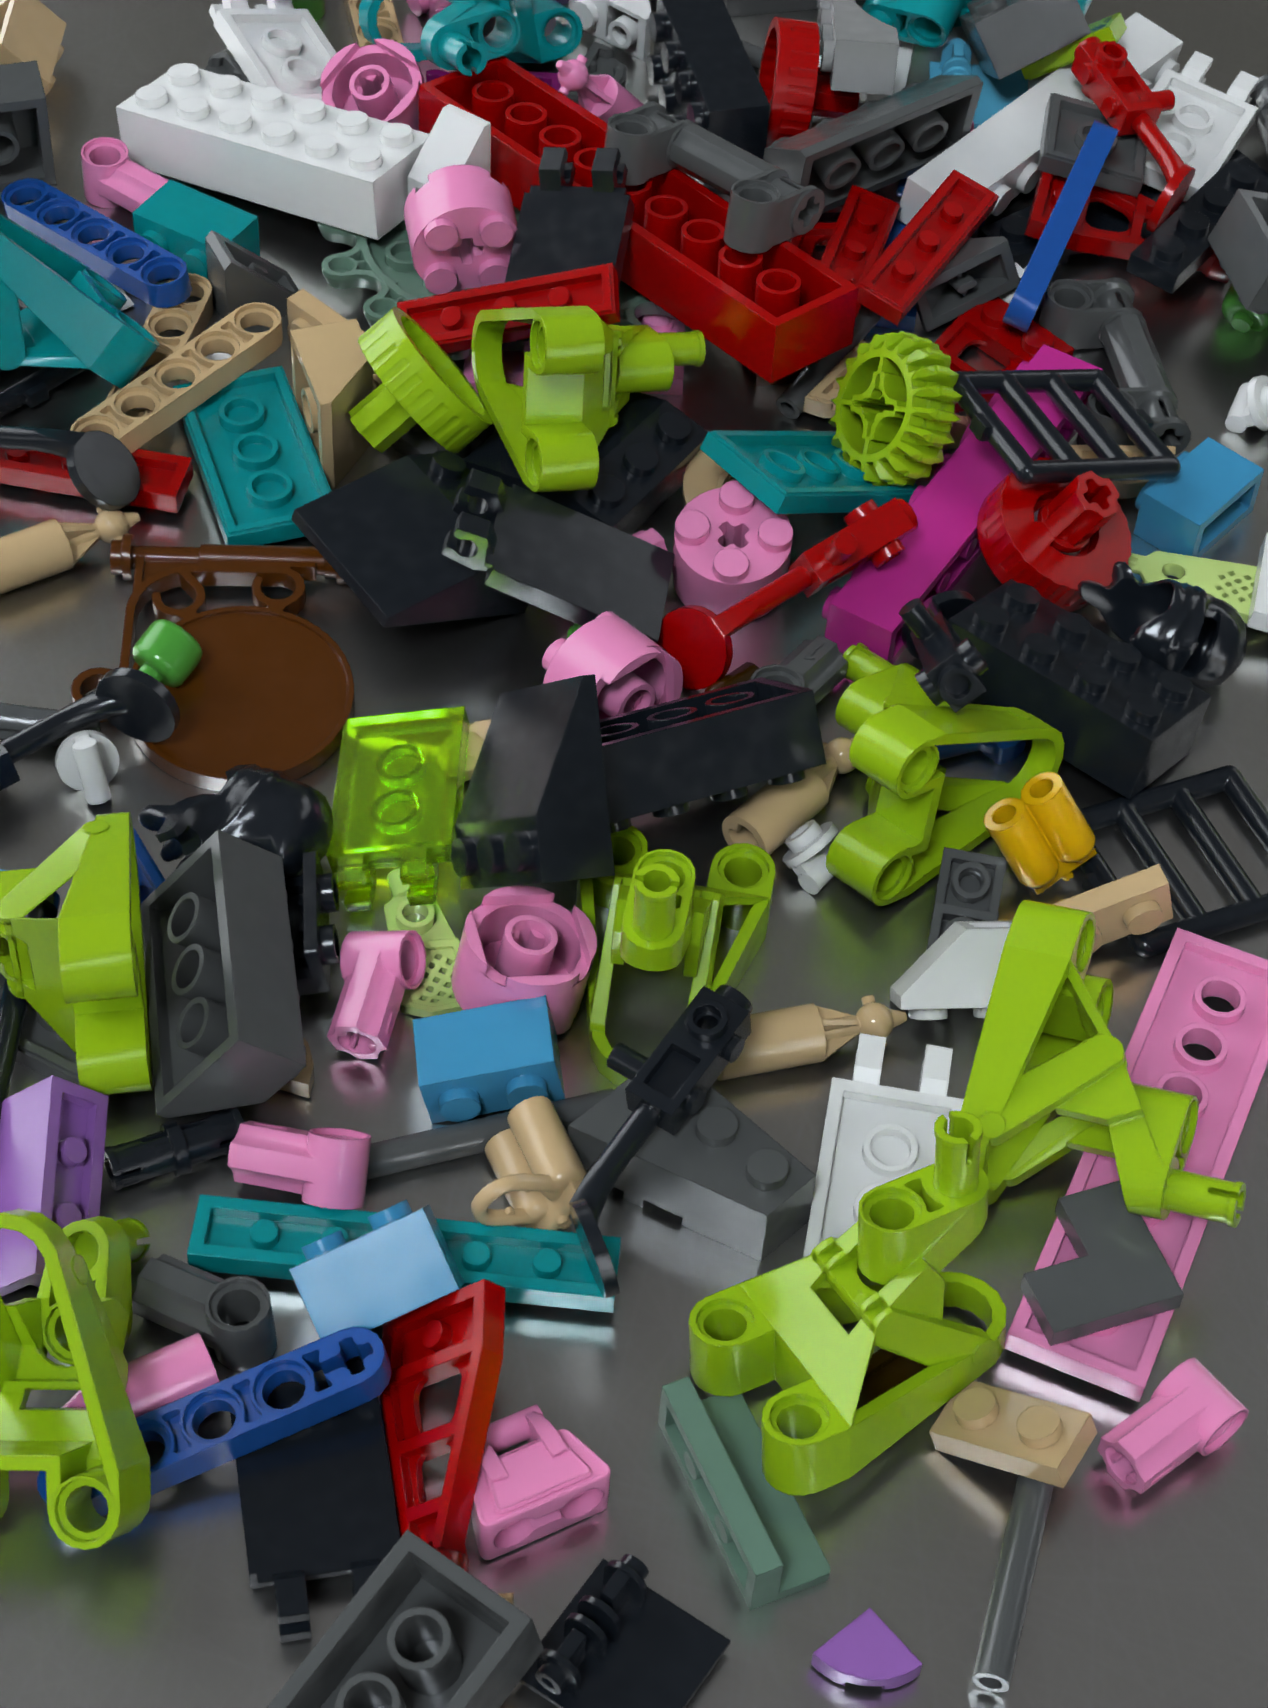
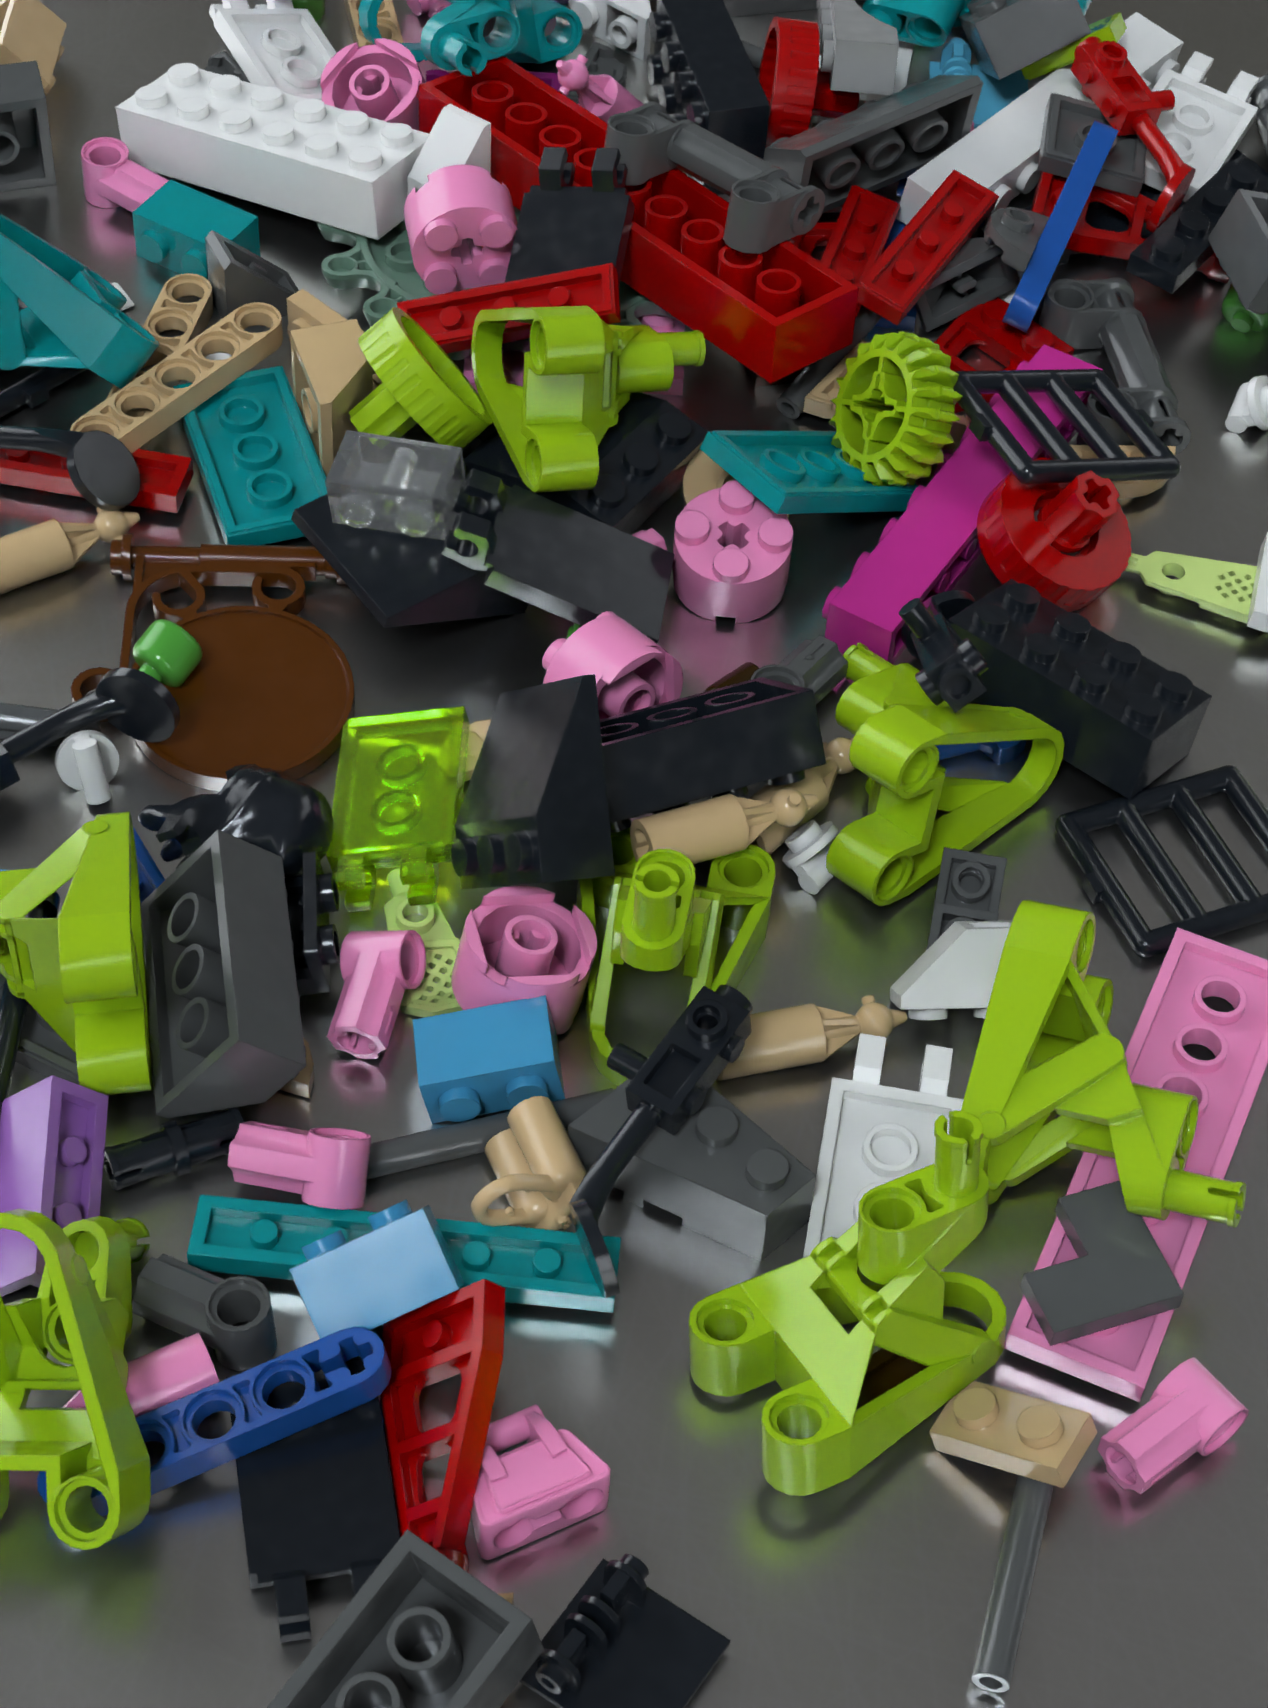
blue beam [1,178,192,308] -> none
red piece [657,497,918,690] -> none
sand green panel [658,1376,831,1611] -> none
medium lavender tile [811,1608,922,1689] -> none
yellow piece [983,772,1097,895] -> none
tan plate [1052,864,1173,952] -> none
black piece [1078,561,1247,689] -> none
dark azure brick [1133,437,1265,557] -> none
none -> clear brick [325,430,466,541]
none -> tan wheel [630,788,819,864]
none -> dark grey plate [984,207,1049,272]

